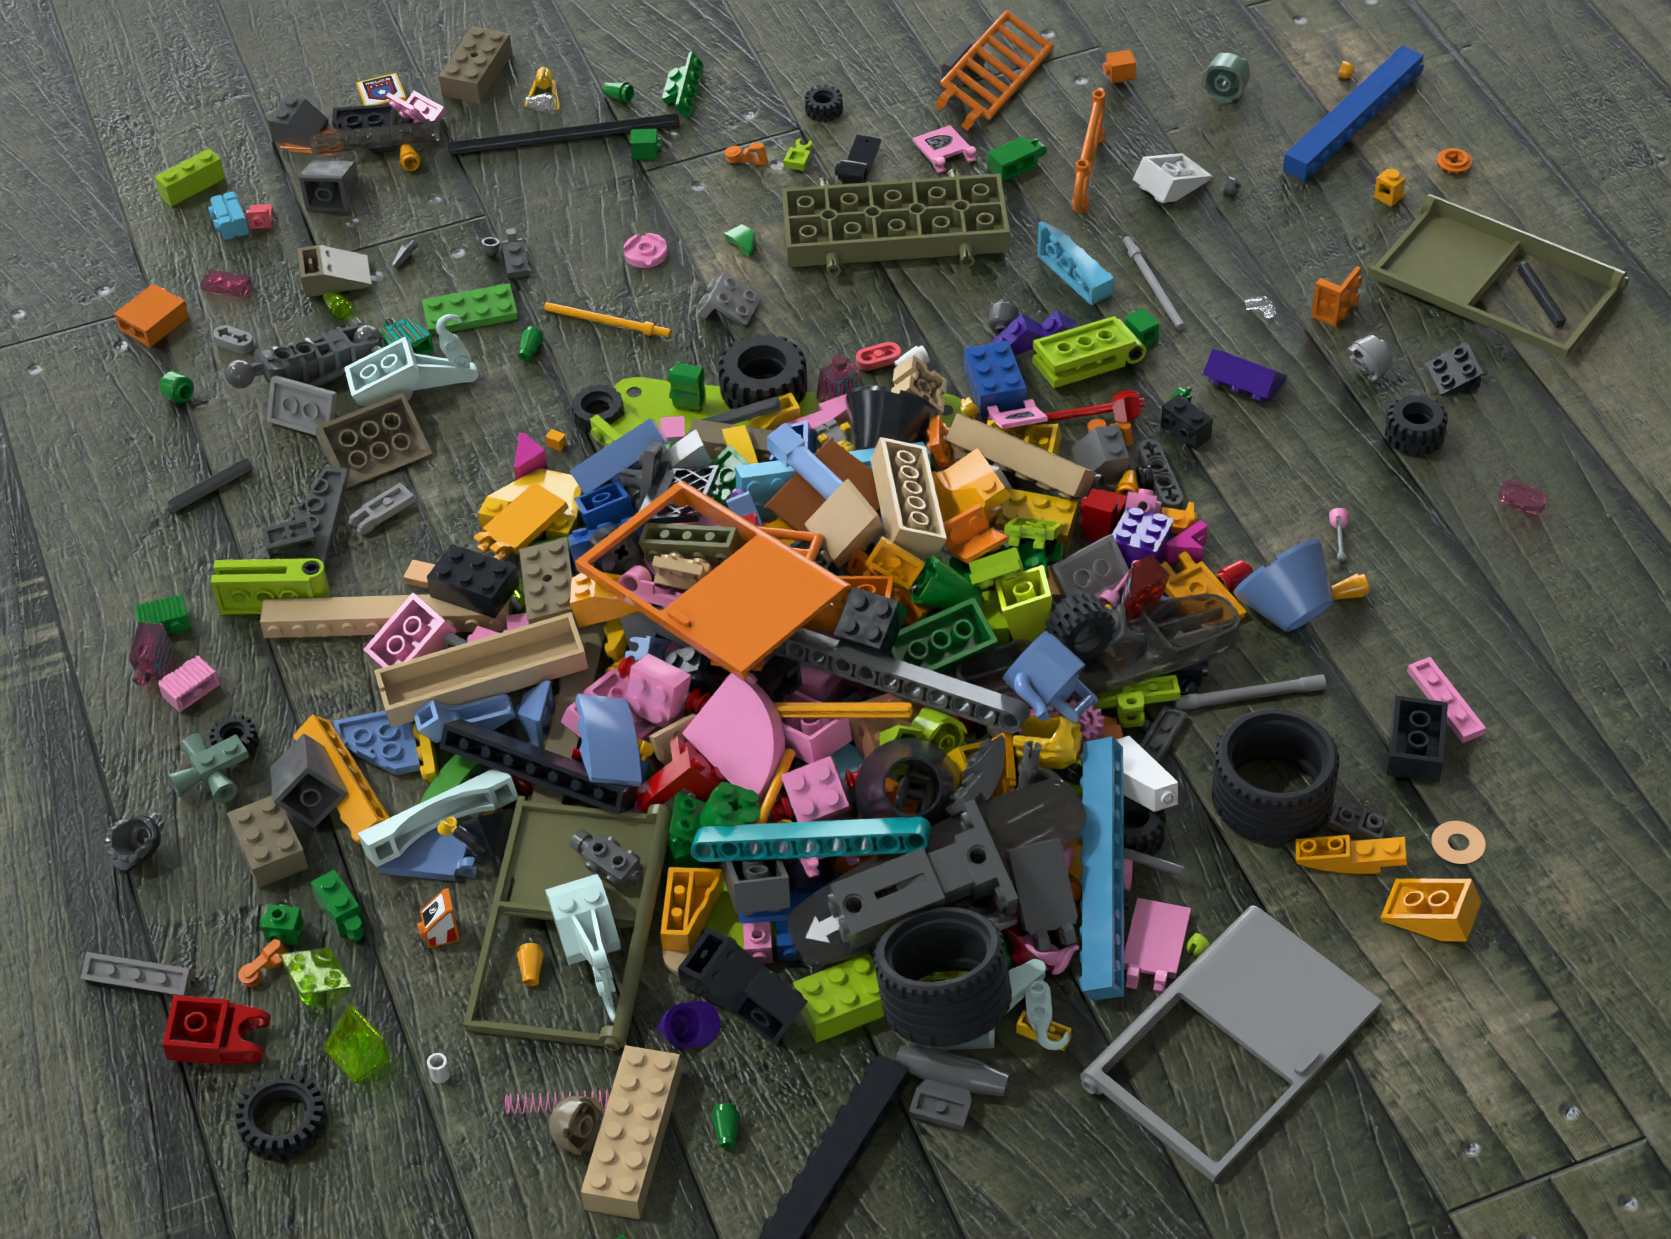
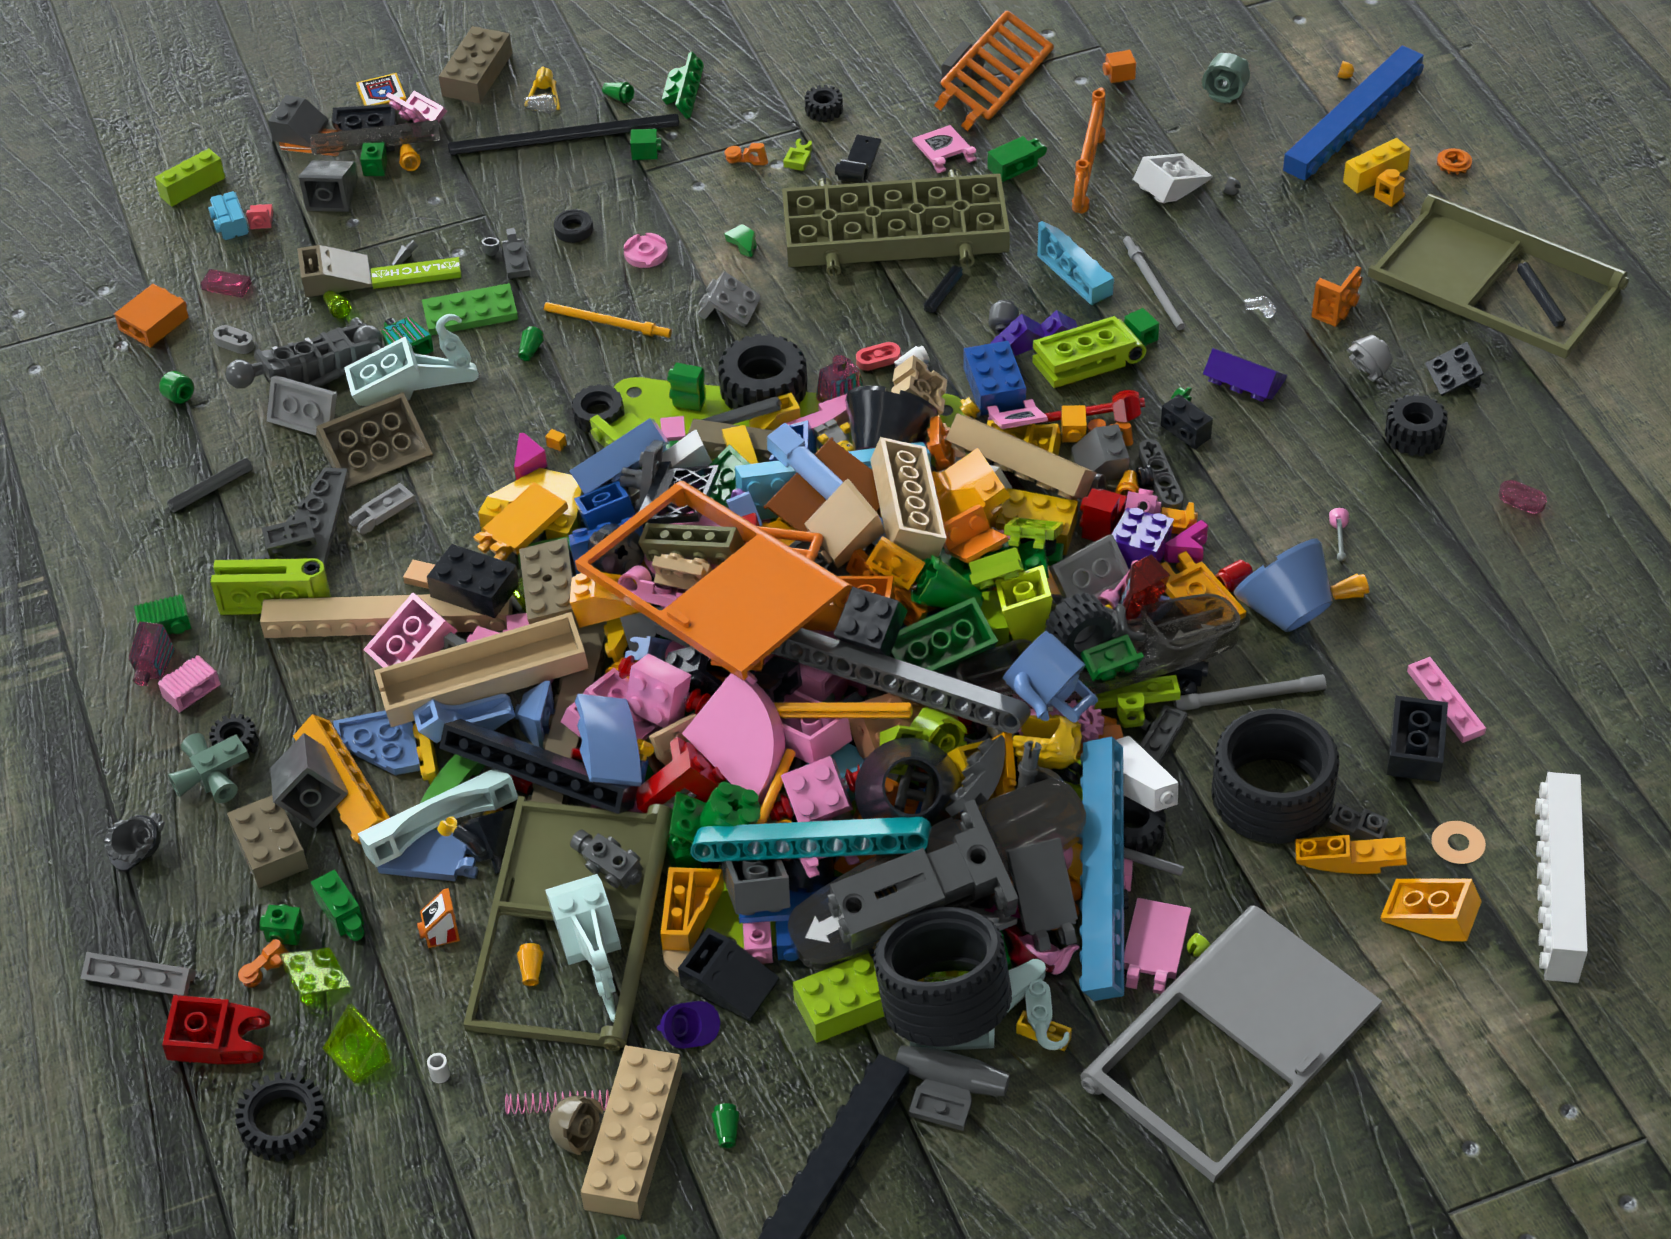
black brick [732,967,808,1046] -> none
none -> green brick [360,143,387,176]
none -> lime tile [371,257,462,289]
none -> black tyre [554,209,593,243]
none -> black axle [924,265,963,313]
none -> light orange brick [1061,405,1087,443]
none -> green bracket [1080,634,1144,682]
none -> yellow brick [1343,138,1411,193]
none -> white brick [1535,772,1587,983]

